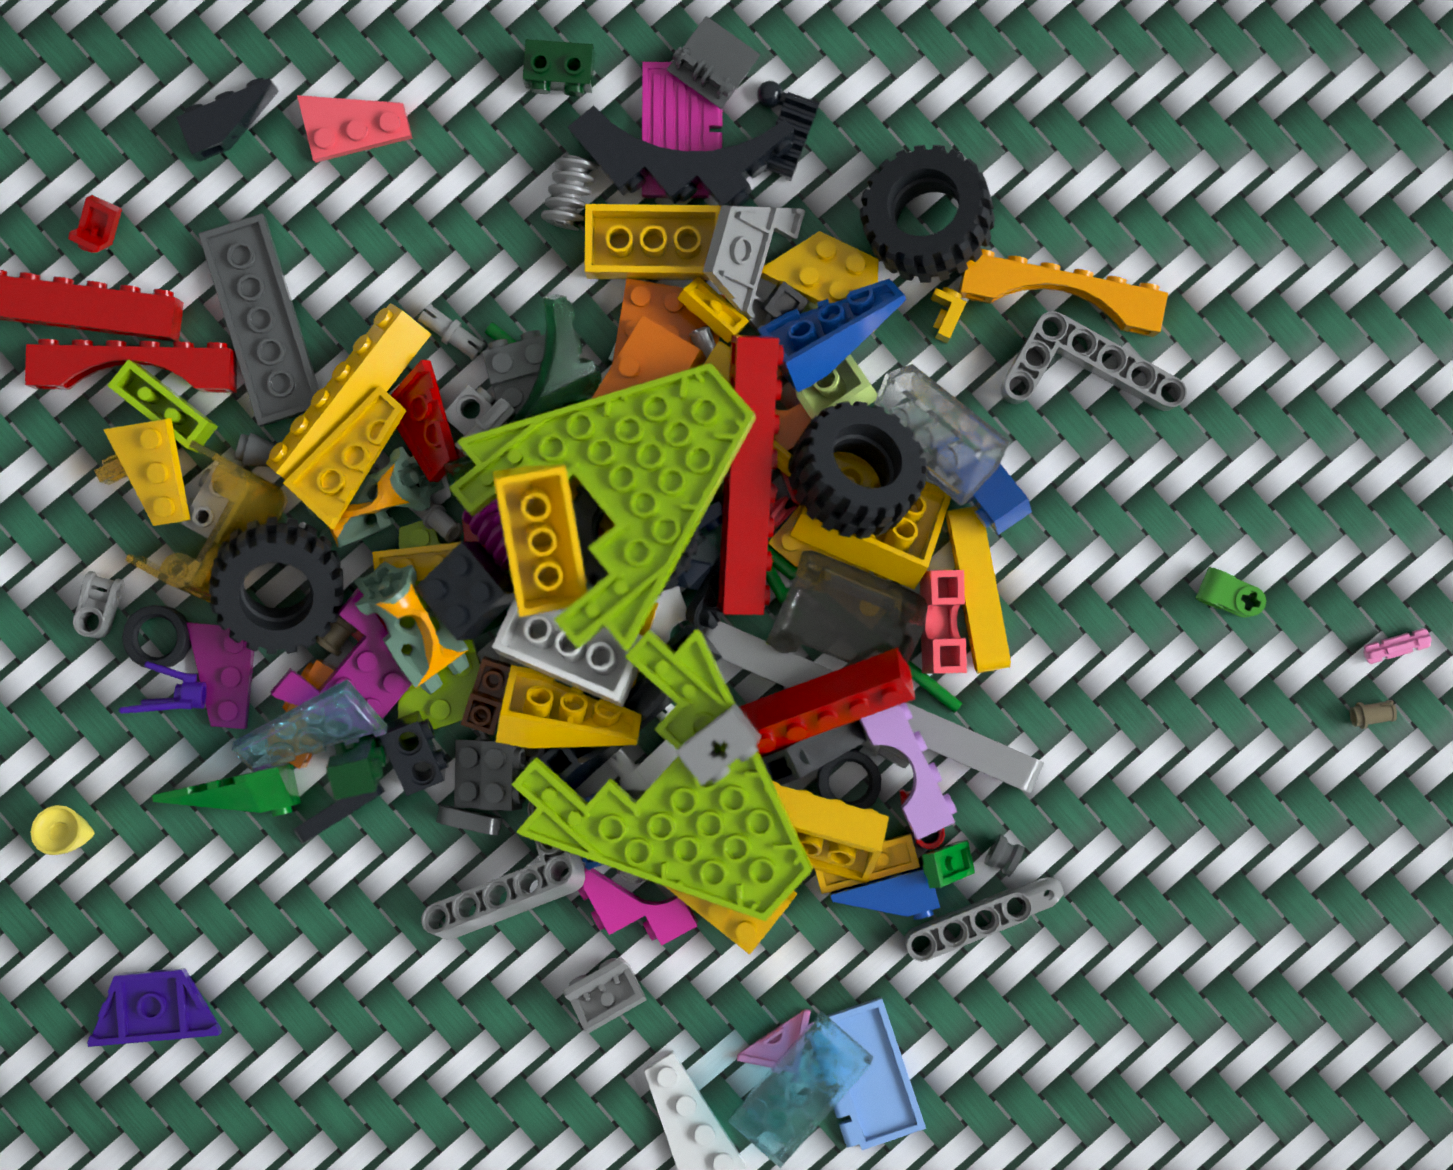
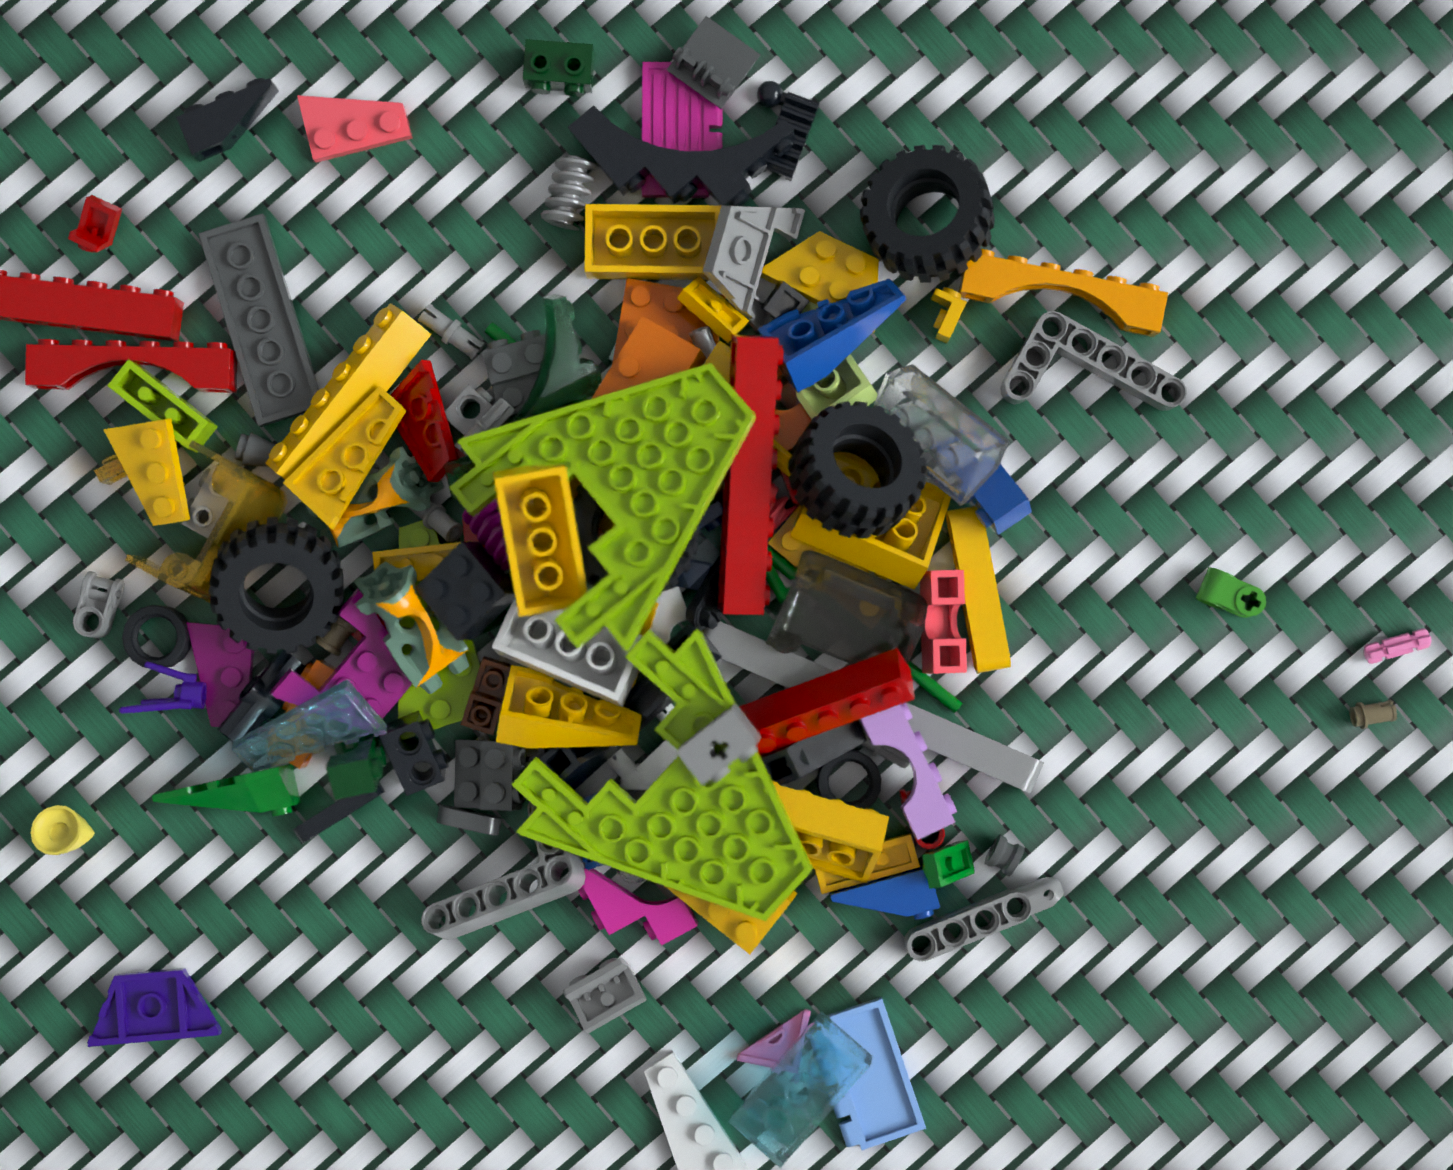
none -> black piece [217,649,305,748]

